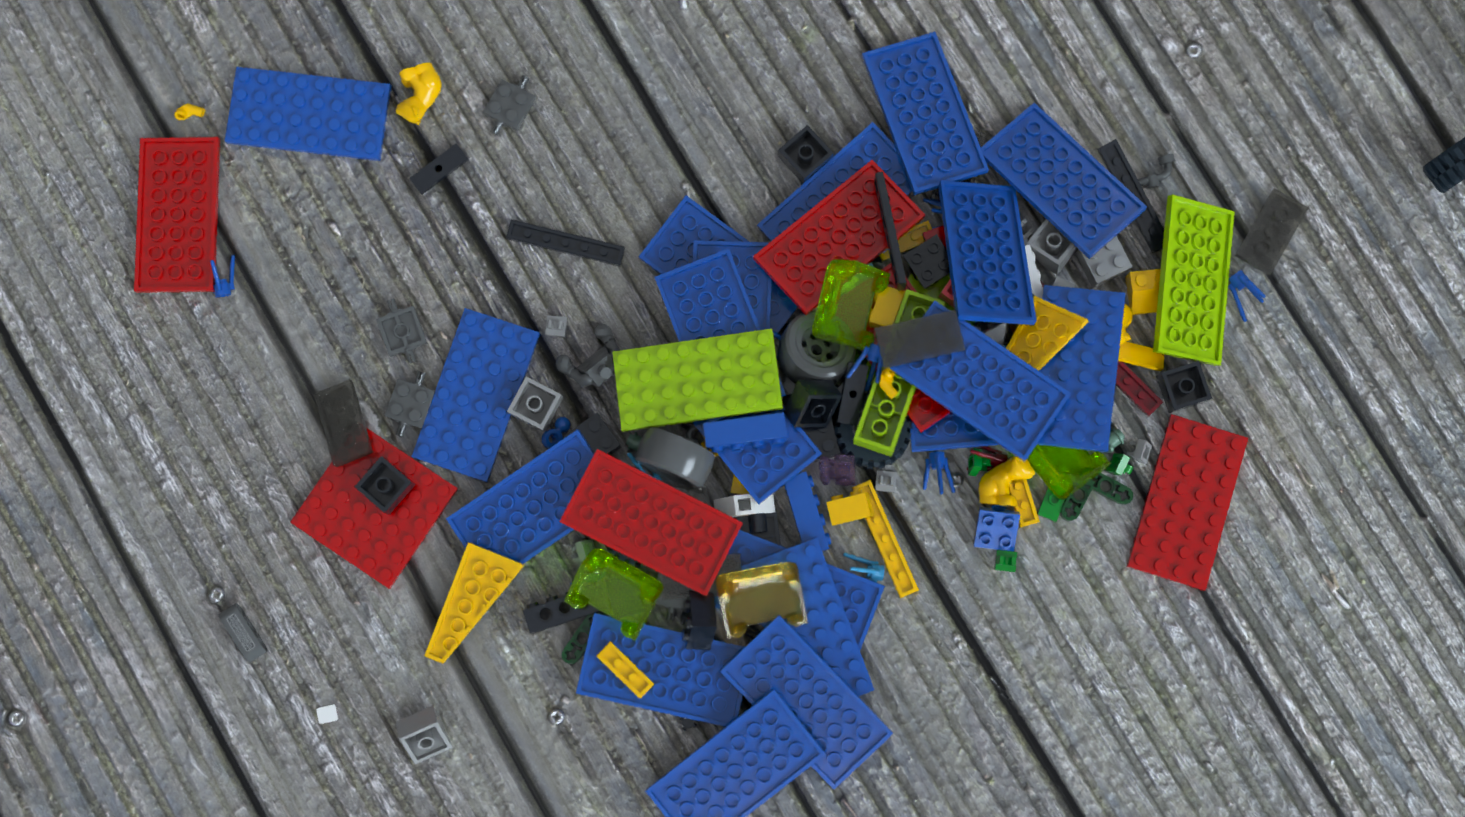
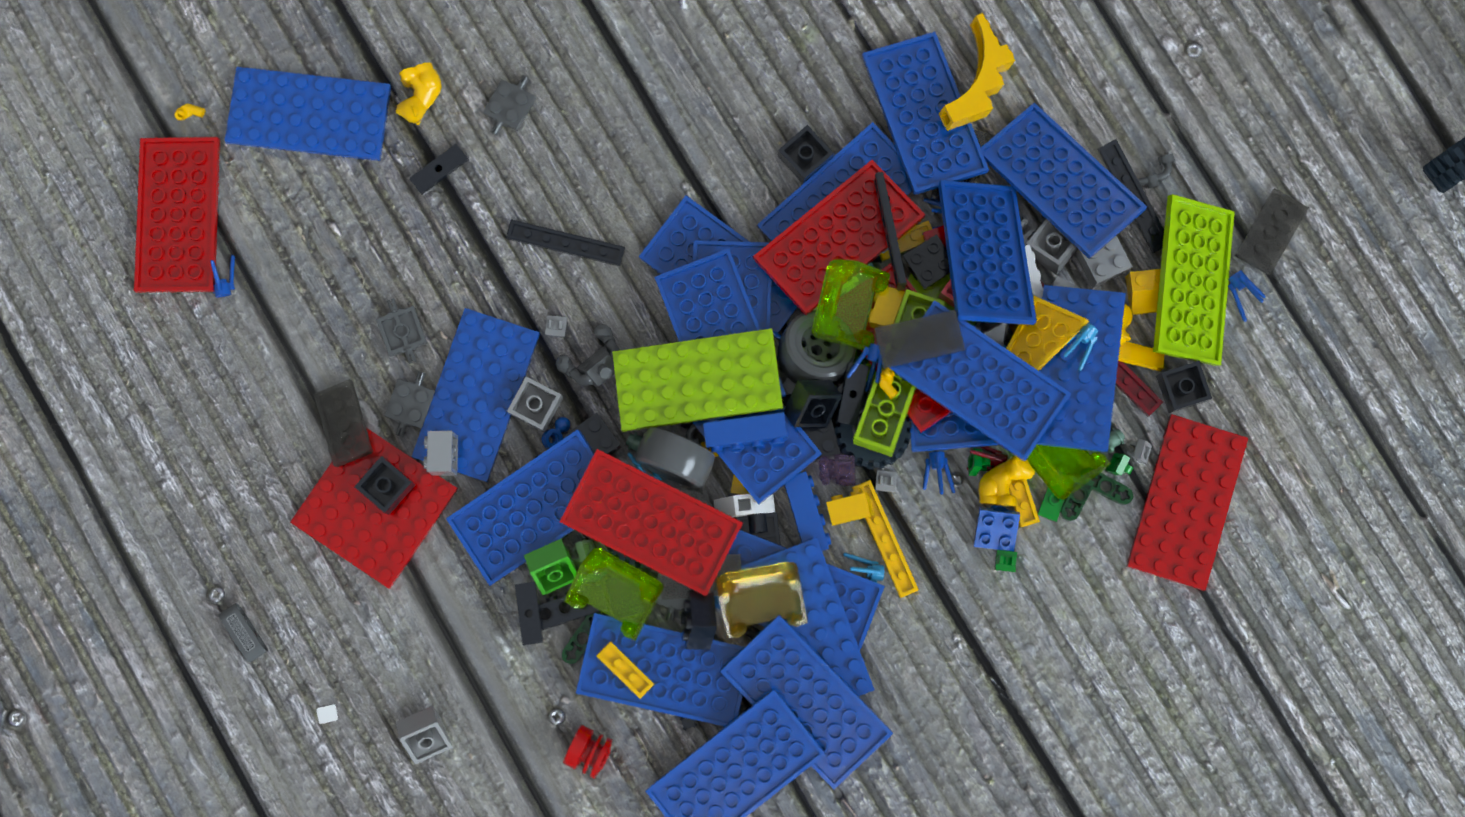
yellow wing [424,542,525,664] -> none
none -> light grey brick [424,431,458,476]
none -> black tile [515,582,544,646]
none -> bright green brick [524,539,580,596]
none -> red wheel [563,725,613,779]
none -> yellow arch [939,13,1015,131]
none -> dark azure plant [1064,323,1098,371]

